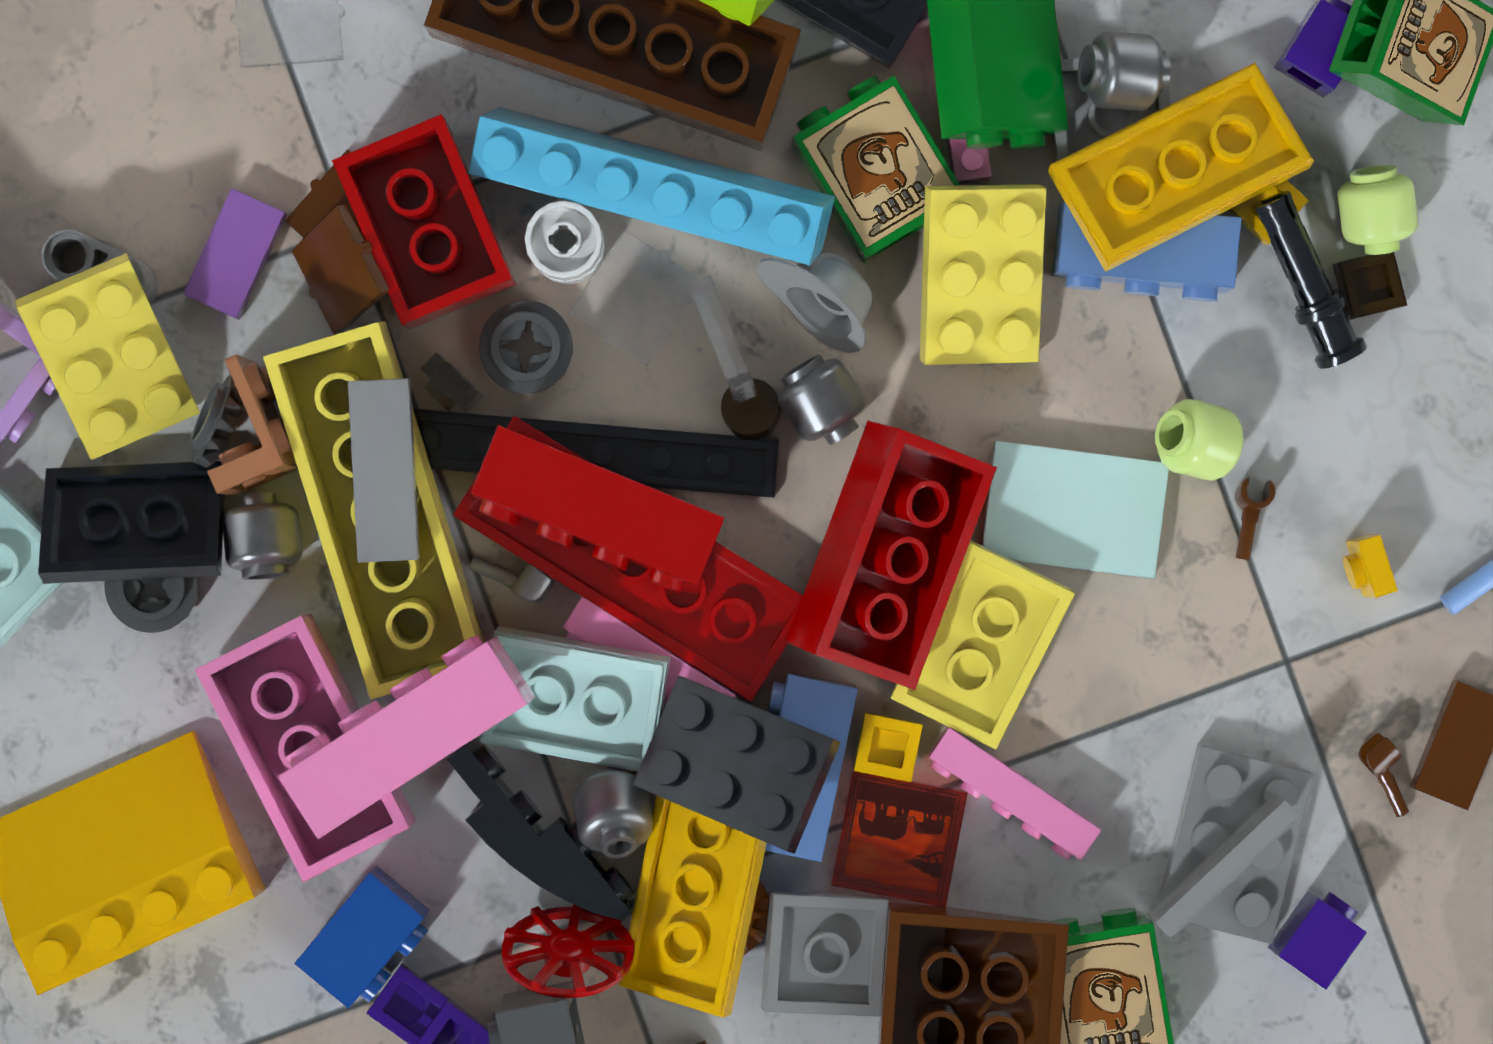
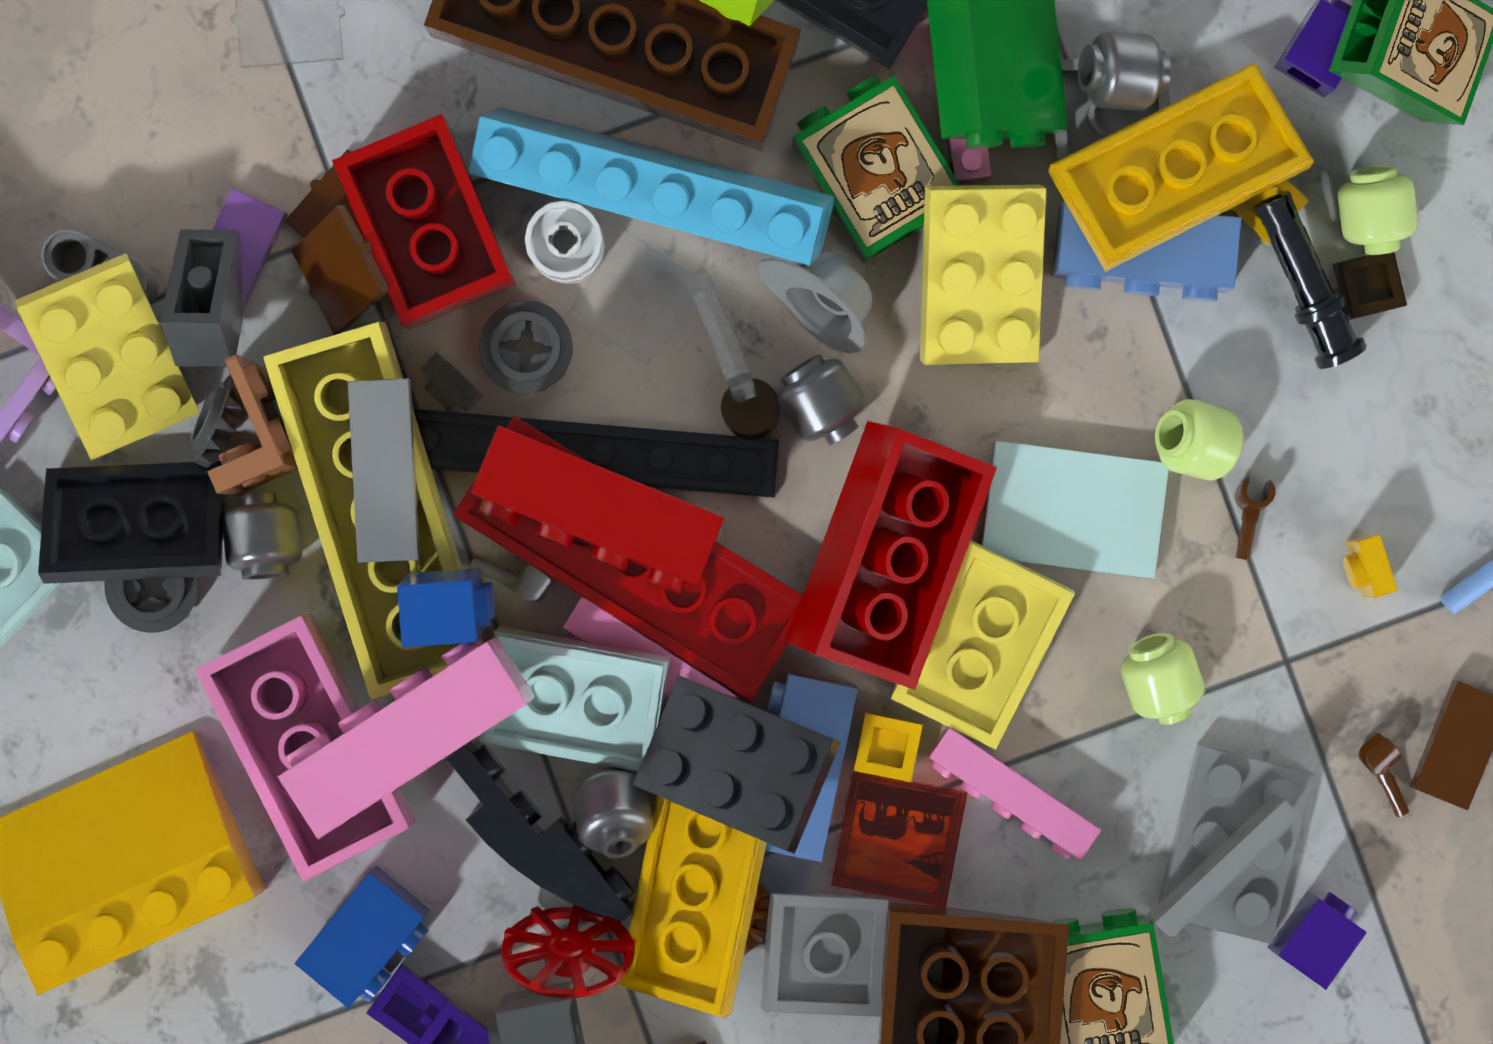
none -> dark grey slope [160,229,243,367]
none -> blue brick [397,568,495,648]
none -> yellowish green head [1120,633,1205,725]

